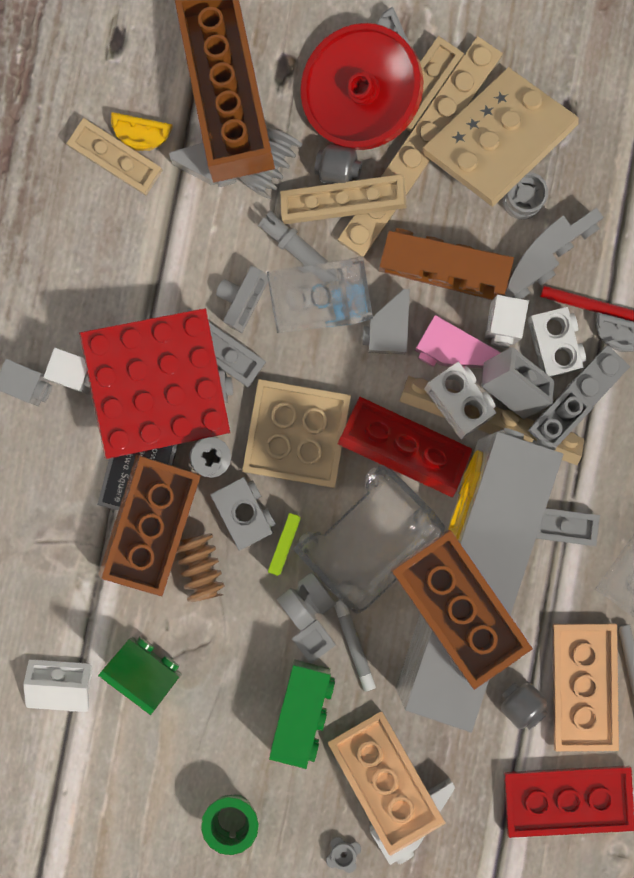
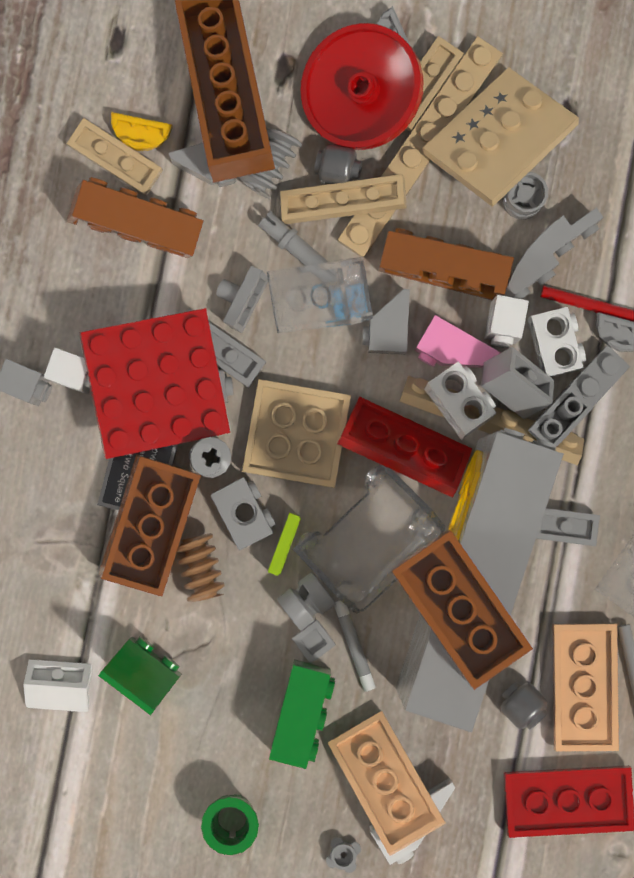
none -> dark orange wedge [66,177,204,258]

